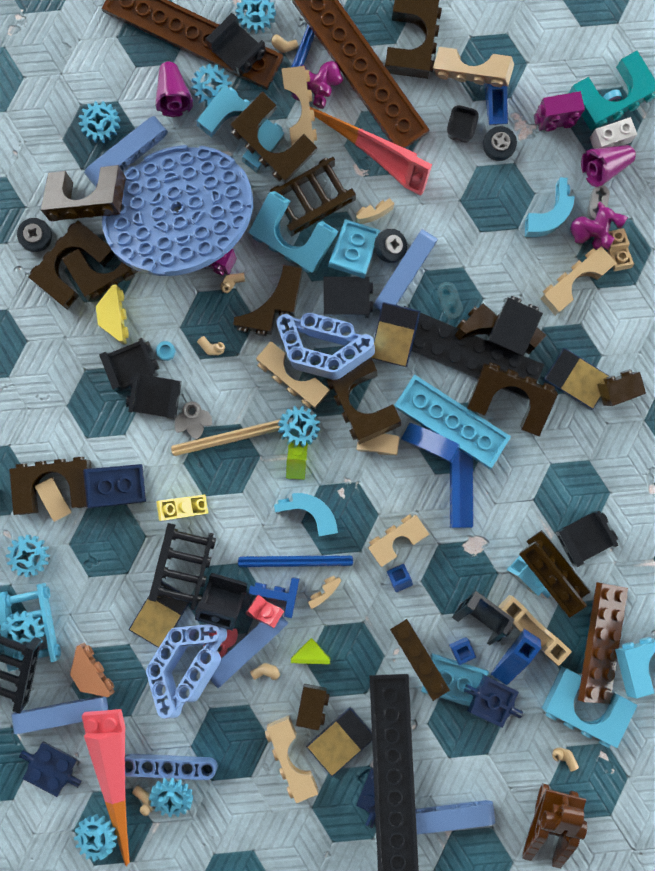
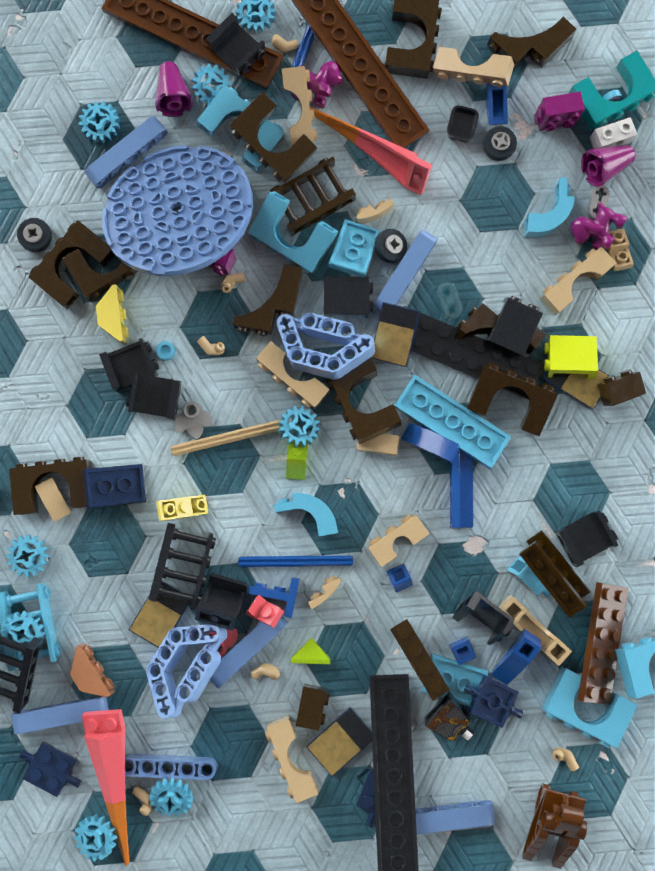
arch [41,165,126,221] -> none
none -> torso [424,691,474,741]
none -> dark brown arch [487,16,577,70]
none -> neon yellow panel [544,335,598,379]

